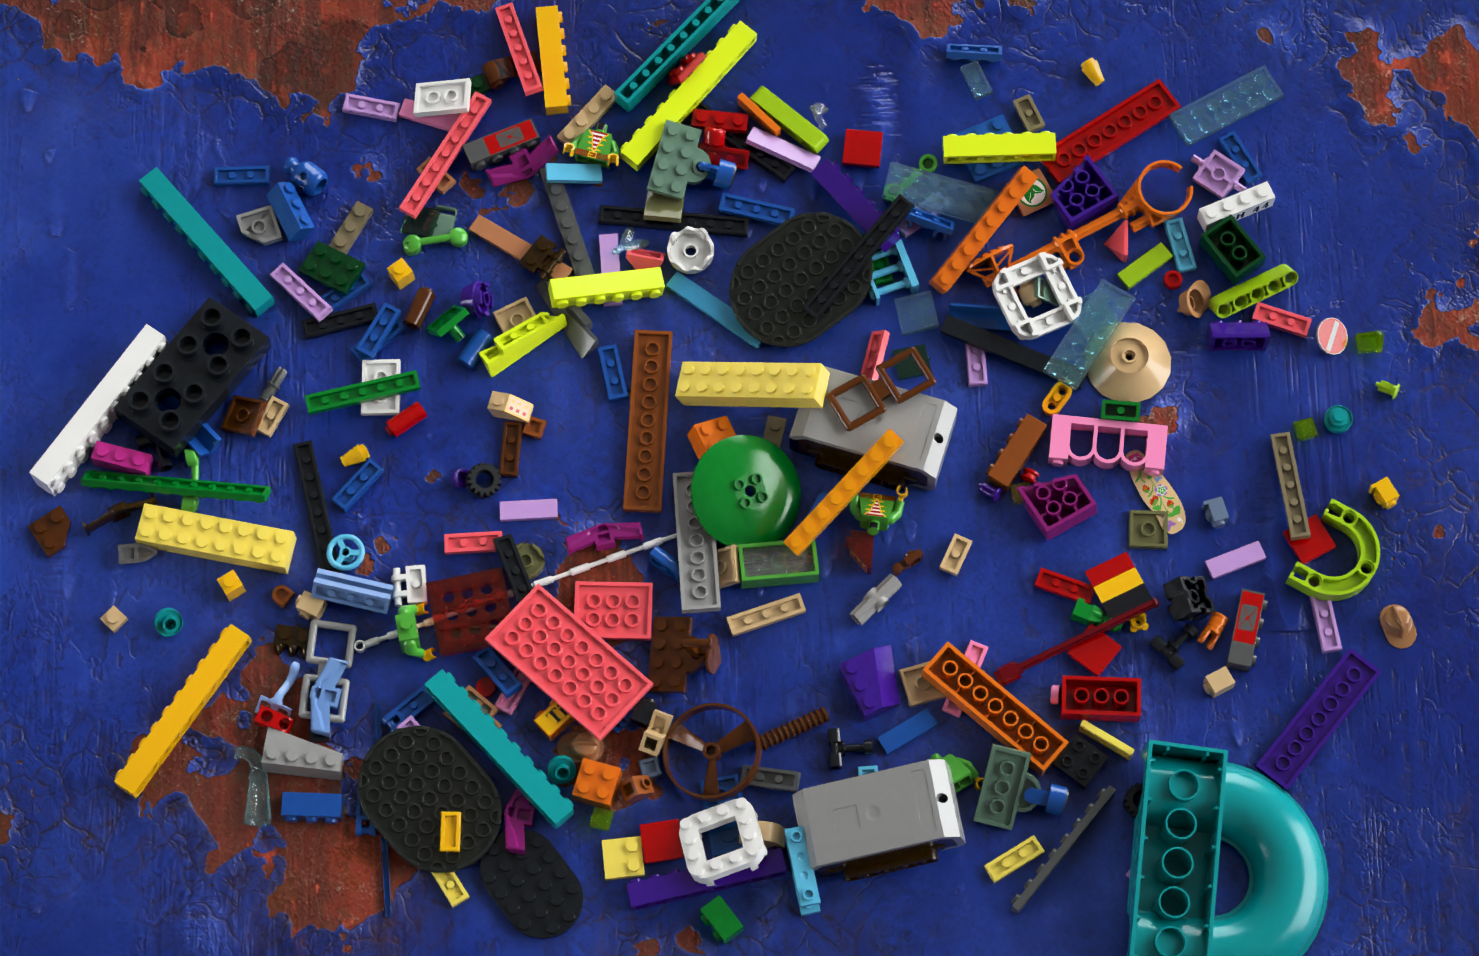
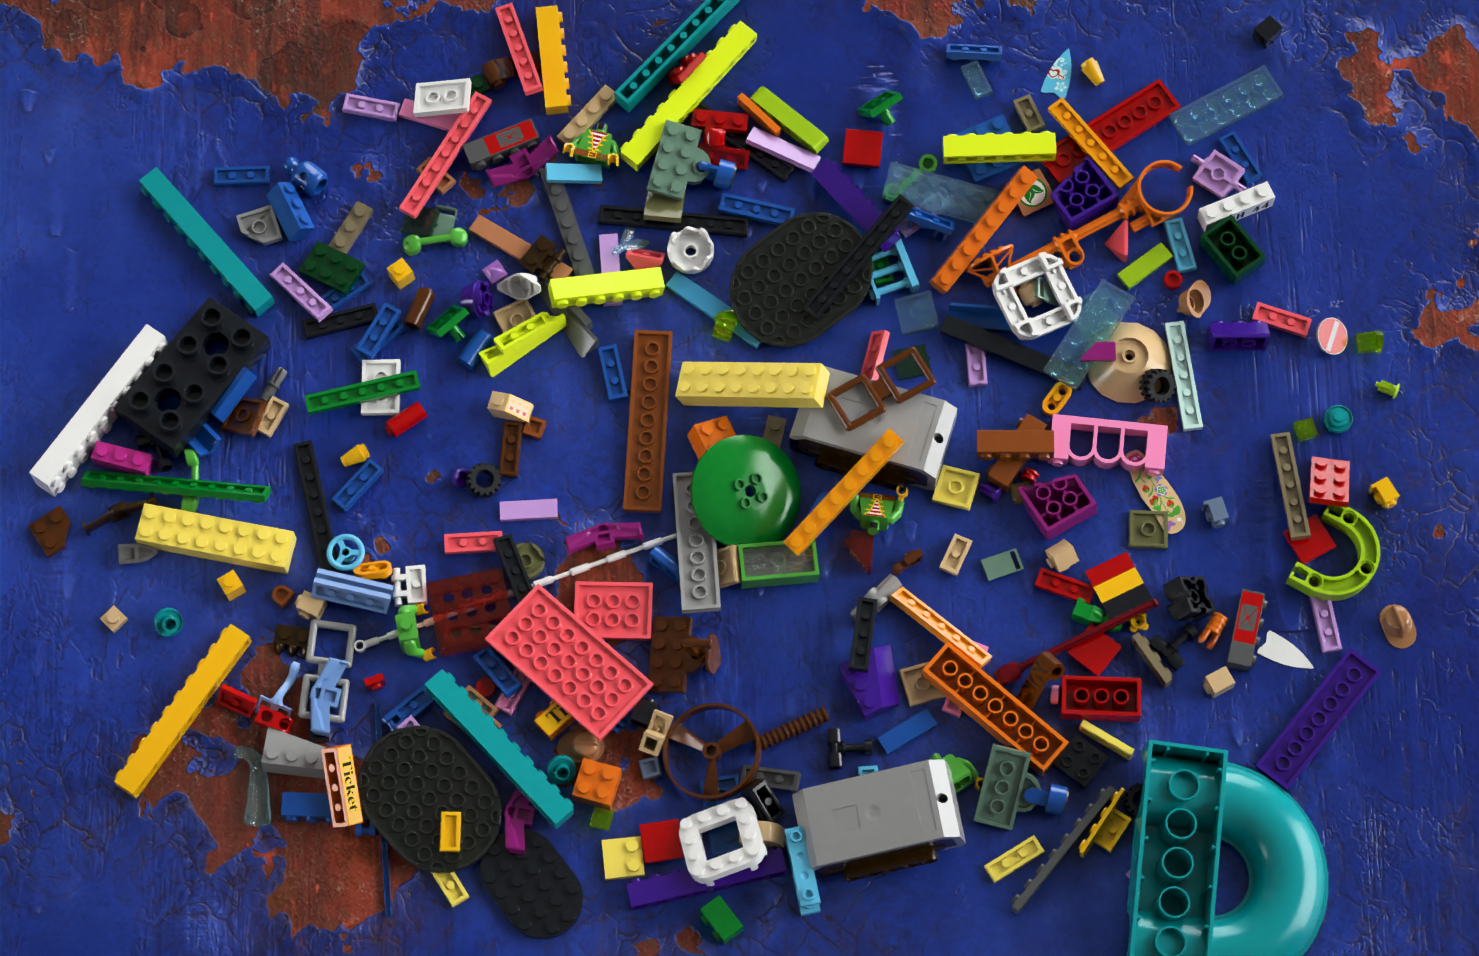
dark orange brick [619,775,655,802] -> none
tan plate [726,593,806,637] -> none
clear plate [809,103,828,130] -> none
green brick [1101,399,1141,423] -> none
lavender tile [1205,541,1266,580] -> none
lime beam [1208,264,1298,318] -> none
none -> blue tile [210,367,257,423]
none -> red plate [216,684,258,719]
none -> brick [321,744,363,828]
none -> light orange plate [353,561,393,580]
none -> red plate [364,673,387,692]
none -> medium lavender tile [482,259,508,286]
none -> white hat [496,273,541,300]
none -> clear neon green tile [712,309,737,342]
none -> black brick [742,779,785,822]
none -> black plate [848,597,878,673]
none -> green tile [857,90,903,126]
none -> light orange plate [889,586,992,668]
none -> light yellow plate [932,465,981,511]
none -> dark orange brick [976,430,1055,461]
none -> sand green piece [981,548,1024,581]
none -> reddish brown door [1016,652,1065,711]
none -> medium azure sticker [1041,49,1072,98]
none -> tan brick [1045,539,1079,572]
none -> light orange plate [1048,97,1134,191]
none -> yellow bracket [1078,788,1132,859]
none -> magenta tile [1080,342,1116,362]
none -> dark tan plate [1130,632,1173,688]
none -> black tyre [1139,368,1176,403]
none -> light aqua plate [1164,321,1203,432]
none -> black brick [1252,15,1283,49]
none -> white sticker [1257,630,1314,669]
none -> plate [1309,457,1350,508]

